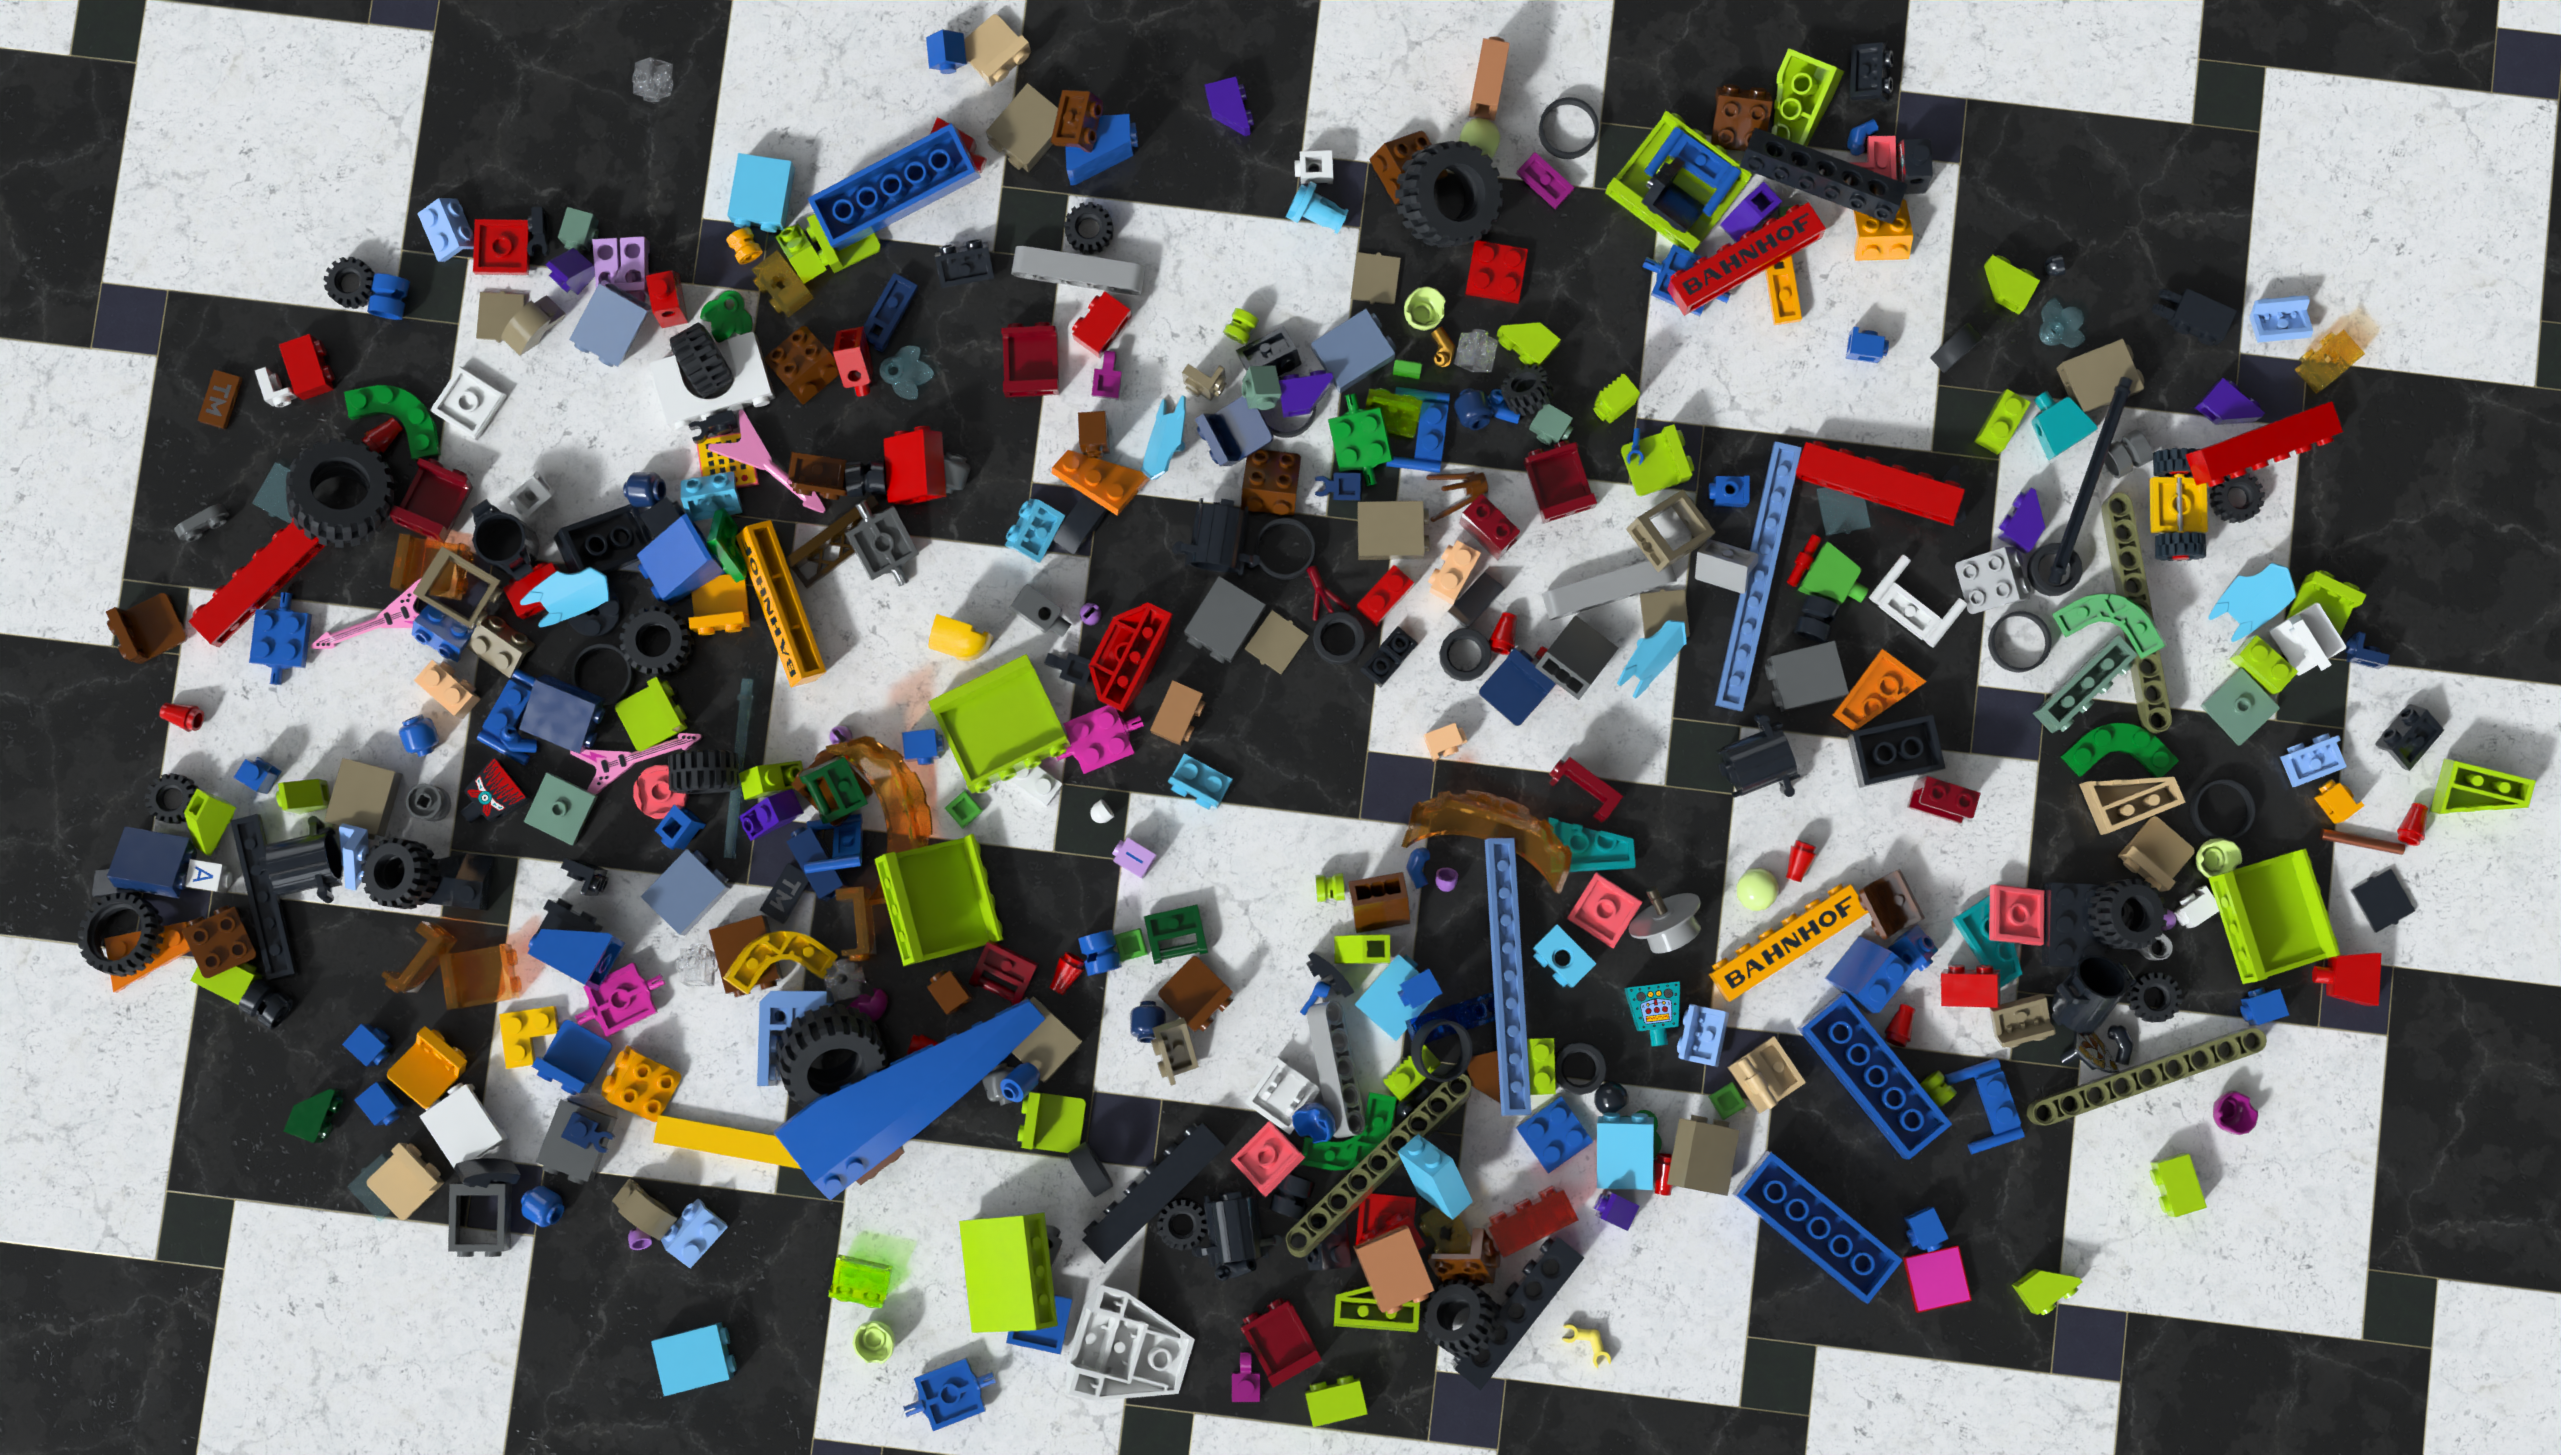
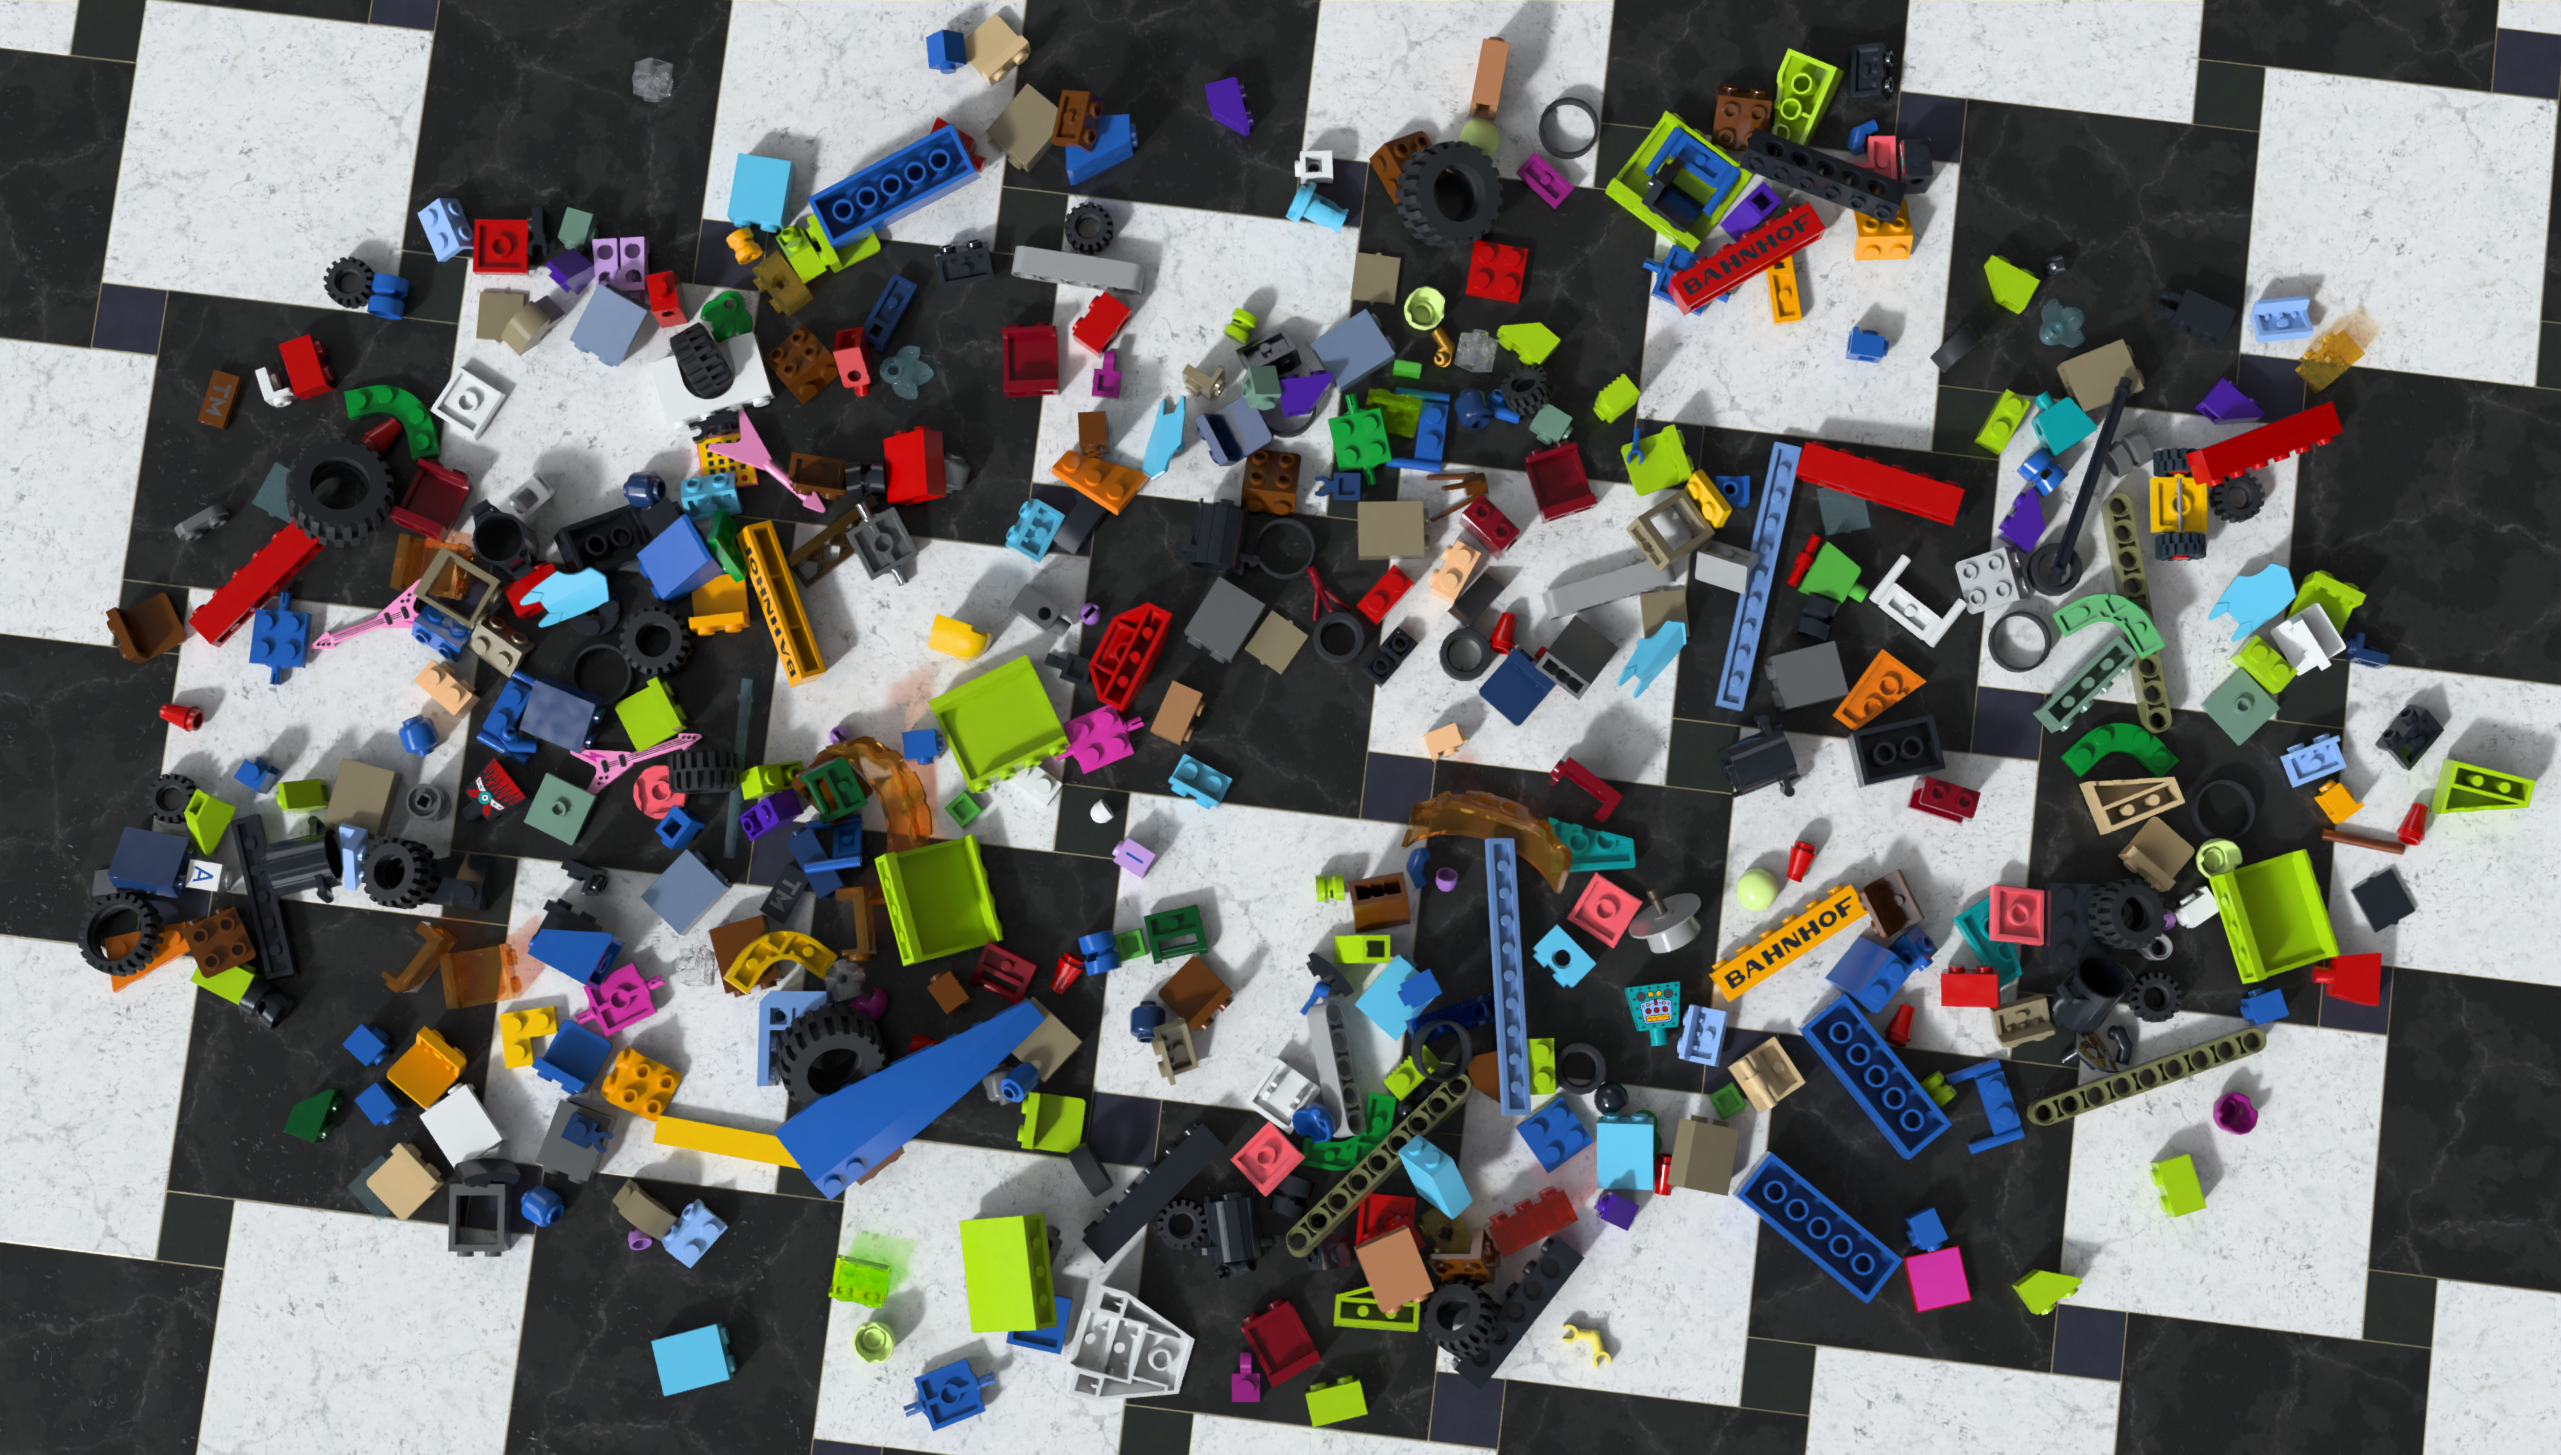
none -> yellow plate [1684,469,1732,529]
none -> blue wheel [2017,446,2069,498]

